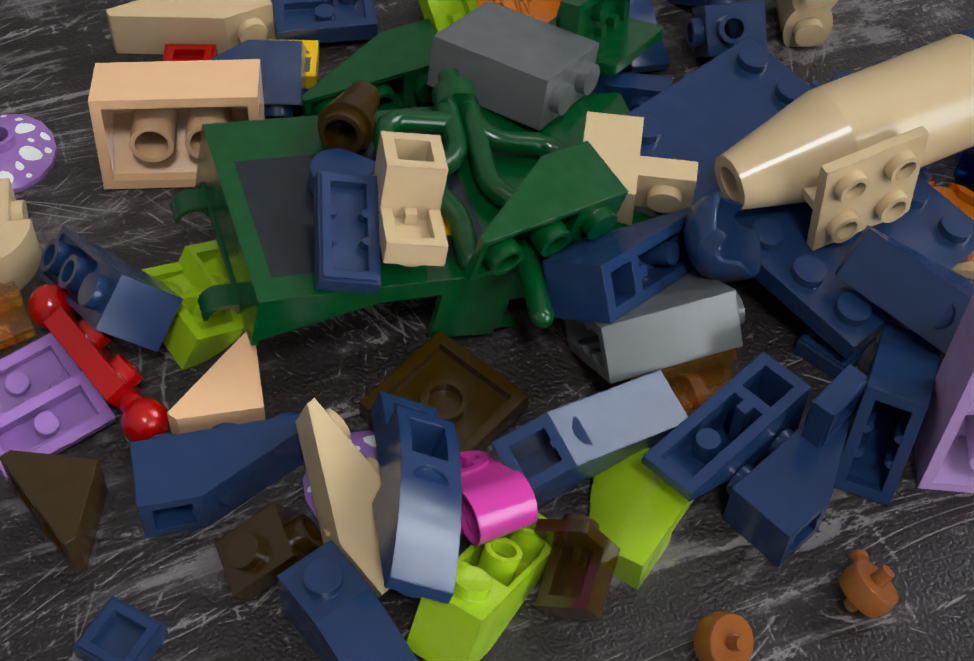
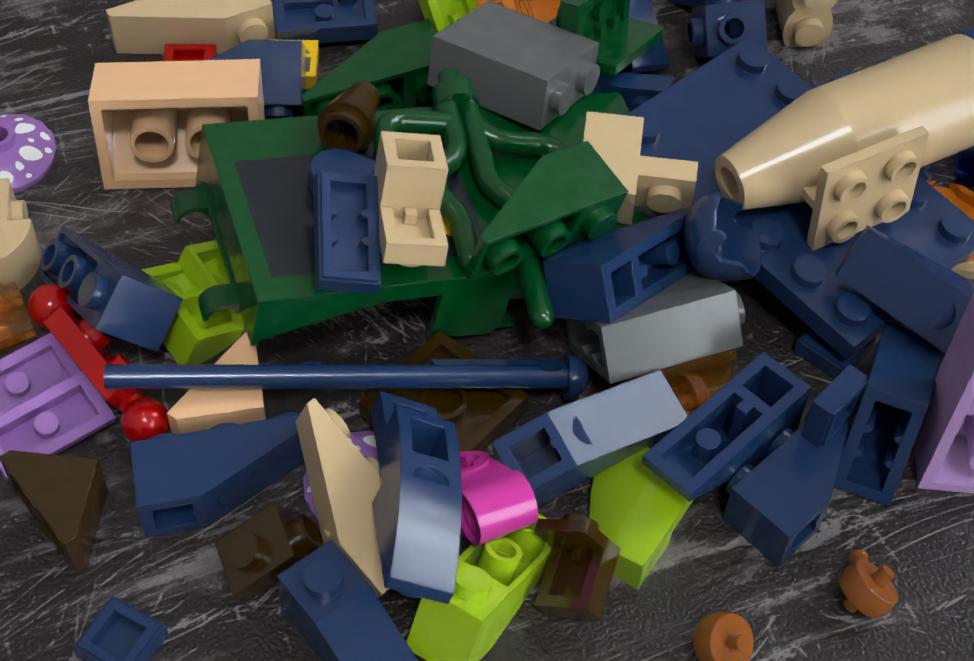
none -> dark blue bar [104,353,589,400]

